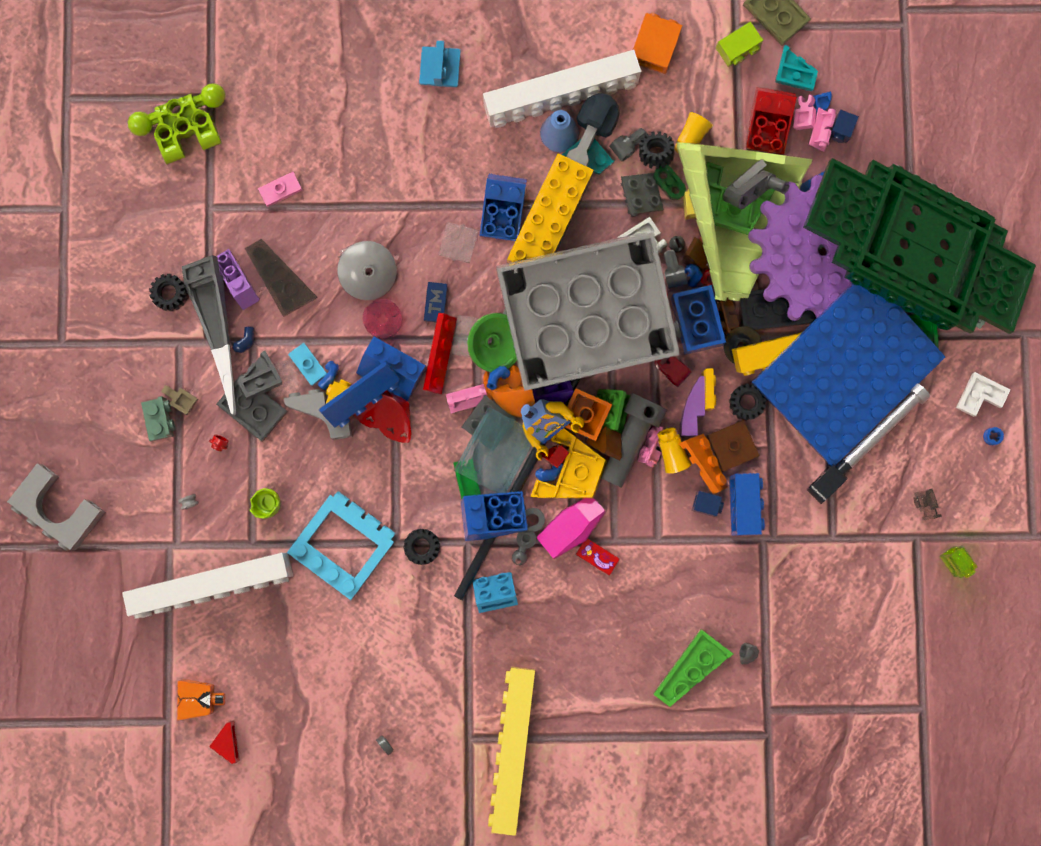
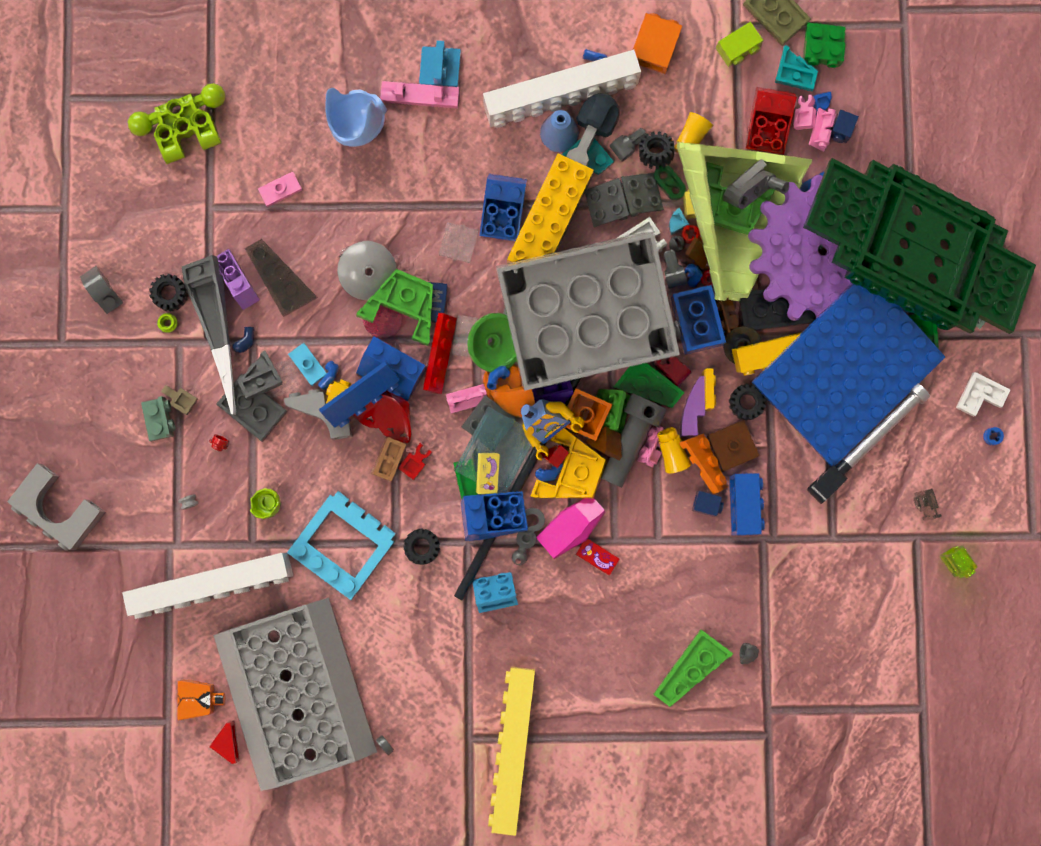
none -> dark grey brick [80,266,123,314]
none -> lime plate [157,313,178,333]
none -> light grey slope [213,598,377,791]
none -> light blue piece [325,88,387,147]
none -> bright green wing [356,269,433,346]
none -> medium nougat hinge [371,437,406,482]
none -> bright pink hinge [380,81,459,108]
none -> red plate [398,443,432,480]
none -> light yellow tile [476,453,500,494]
none -> blue arm [582,49,607,61]
none -> dark grey hinge [585,178,629,228]
none -> green wing [613,363,684,408]
none -> medium azure tile [669,208,689,235]
none -> red bush [681,224,700,244]
none -> green plate [803,23,846,68]

